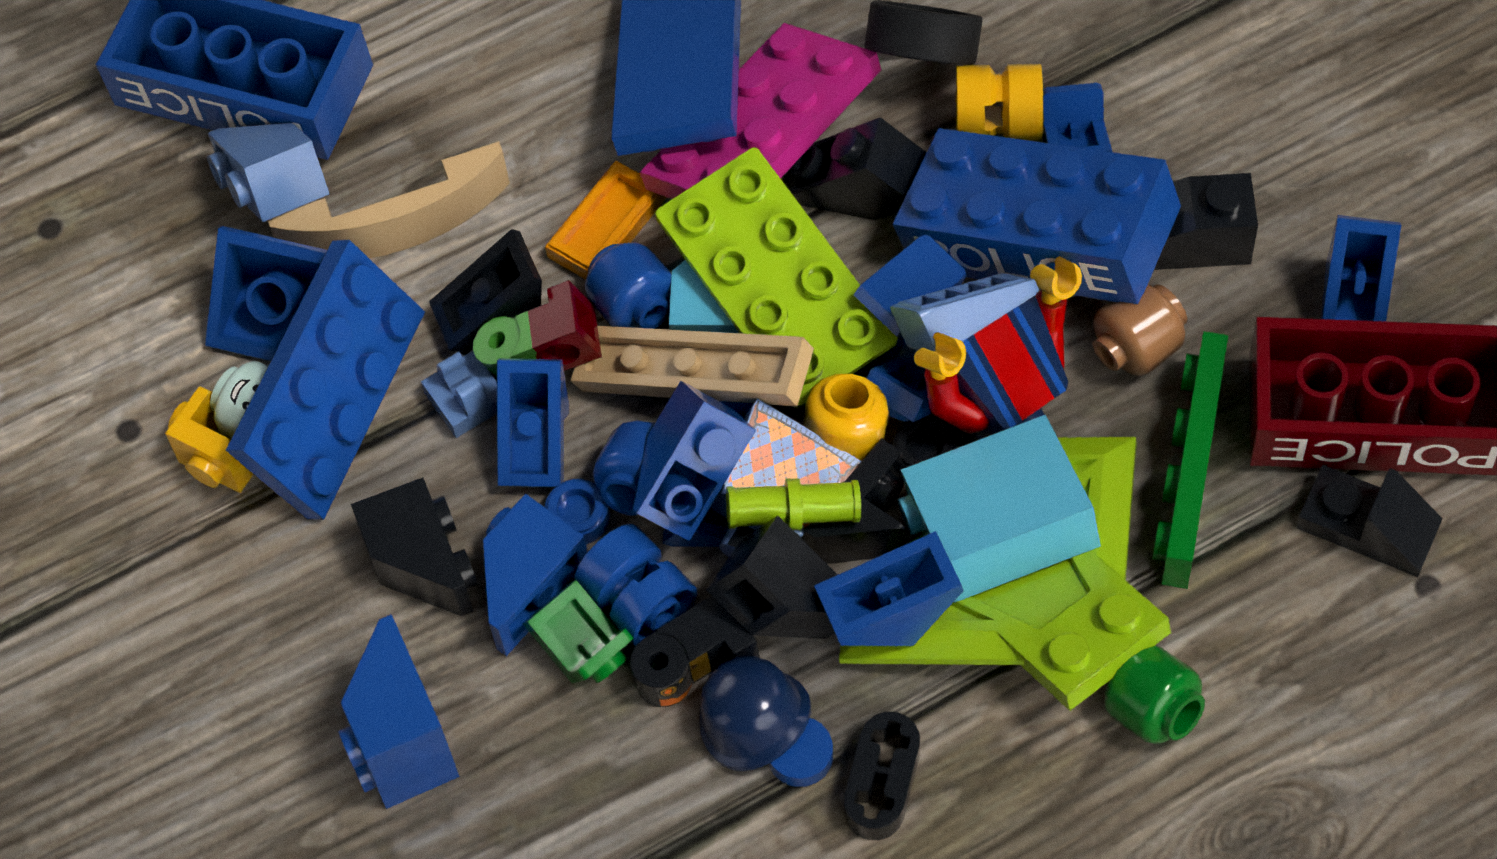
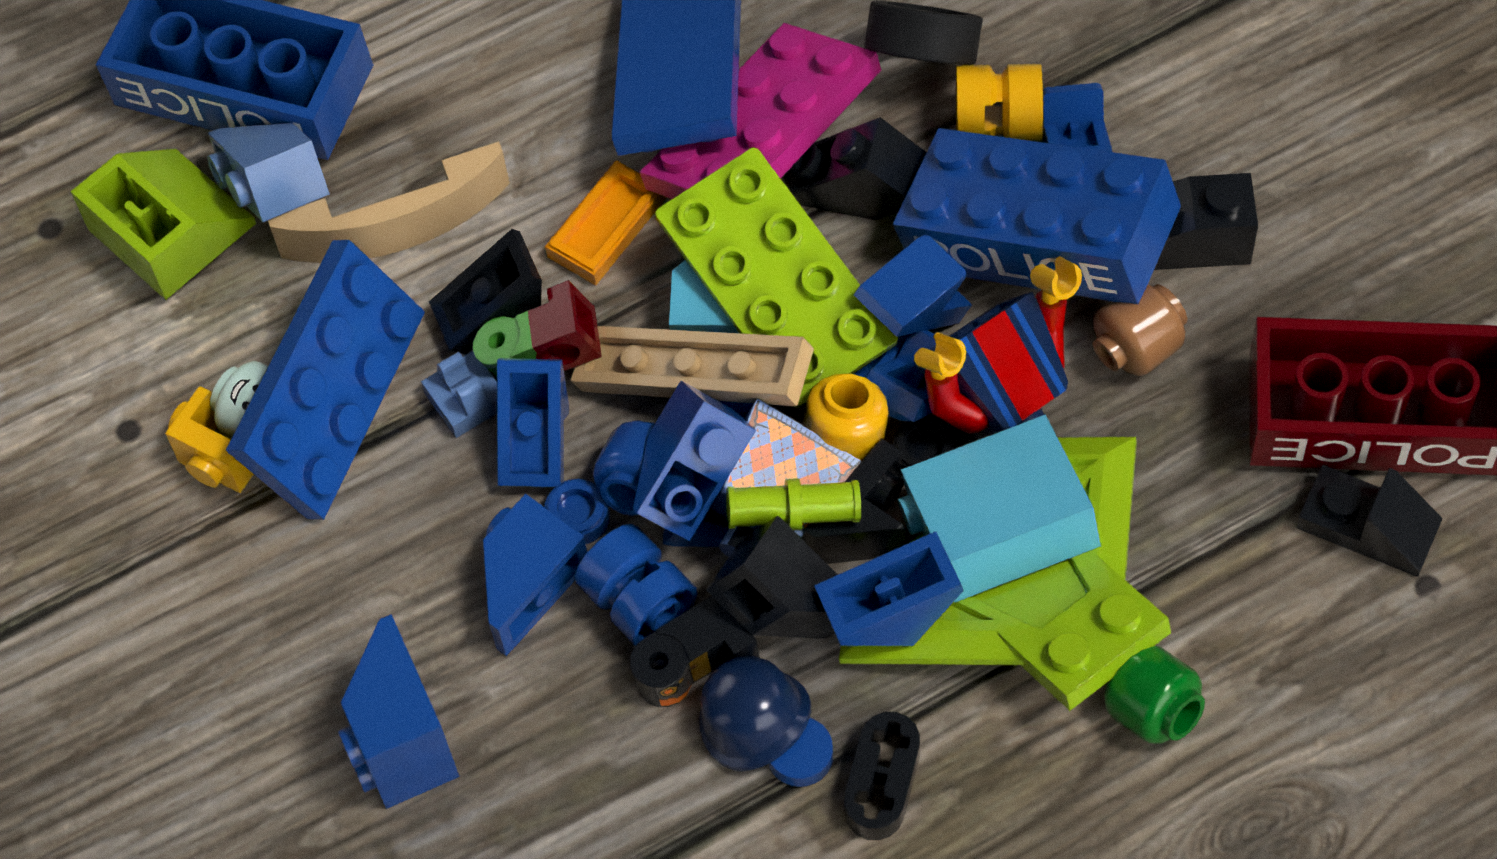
blue slope [205,226,327,361] -> none
black slope [351,477,478,616] -> none
green bracket [522,580,633,684] -> none
blue head [585,242,672,329] -> none
medium blue slope [890,273,1039,351] -> none
green plate [1153,331,1228,589] -> none
blue slope [1321,215,1402,321] -> none
none -> lime slope [71,149,257,300]

